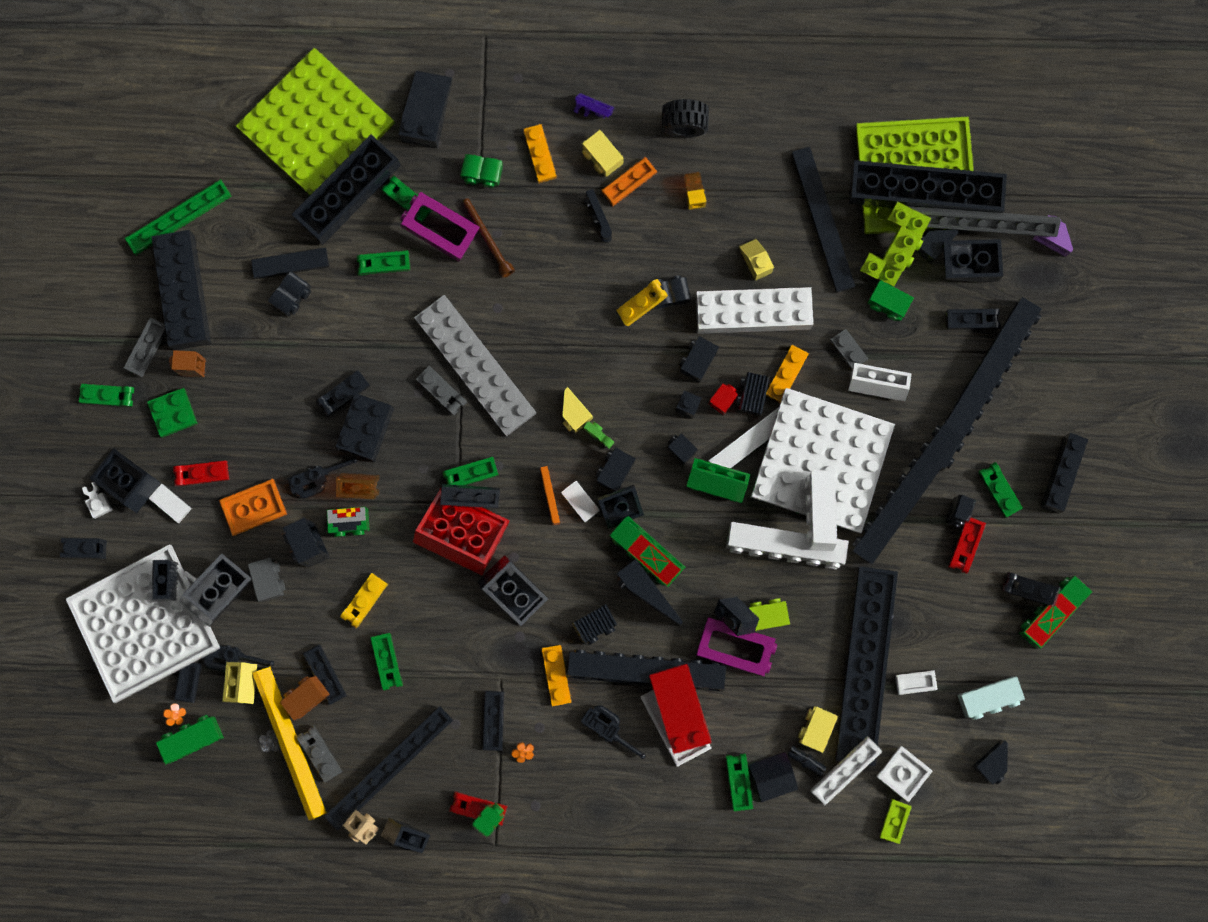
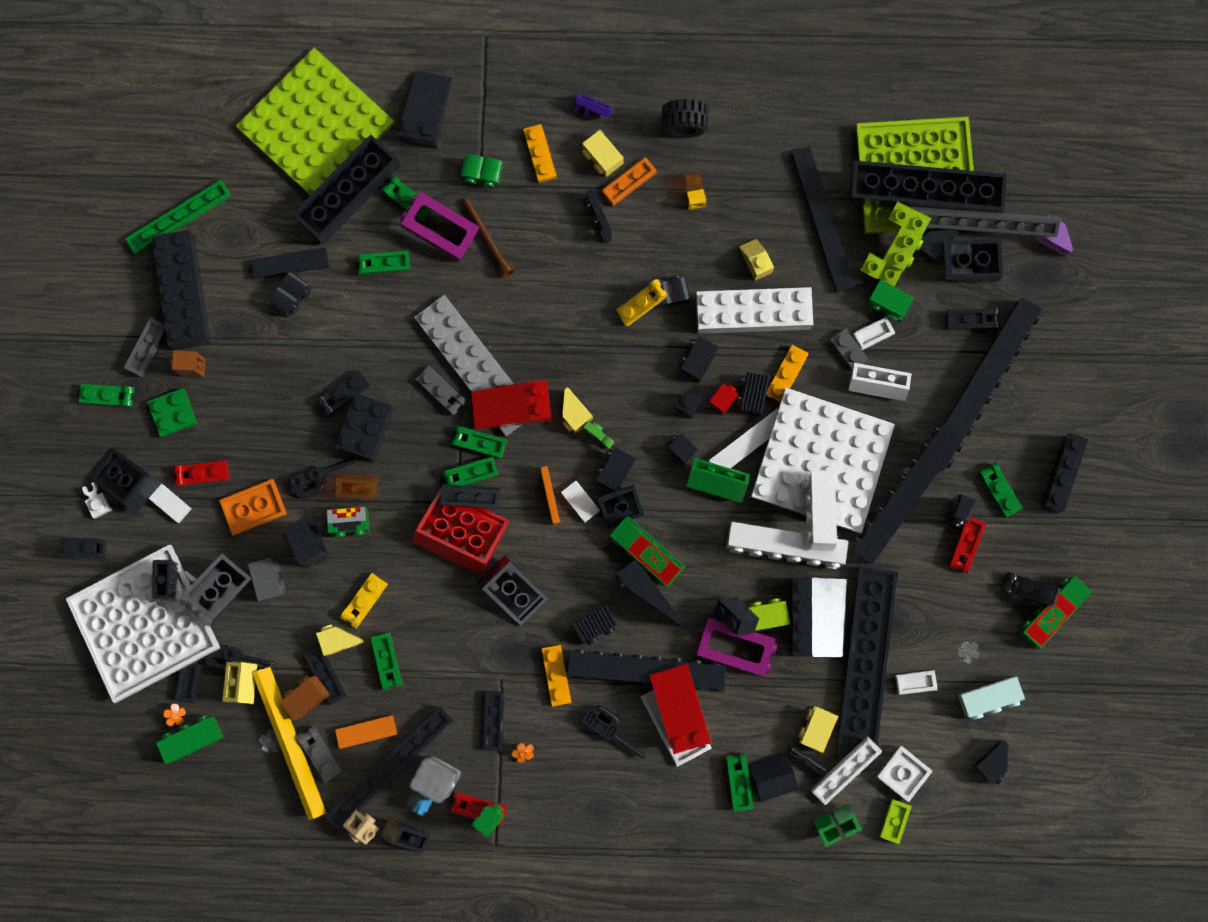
none -> light yellow slope [316,625,364,656]
none -> orange tile [335,715,397,749]
none -> flat silver piece [410,756,461,815]
none -> green plate [451,426,507,459]
none -> red slope [471,380,552,430]
none -> slope [790,578,849,657]
none -> green piece [813,804,862,847]
none -> white tile [852,317,895,350]
none -> clear plant [958,641,980,663]

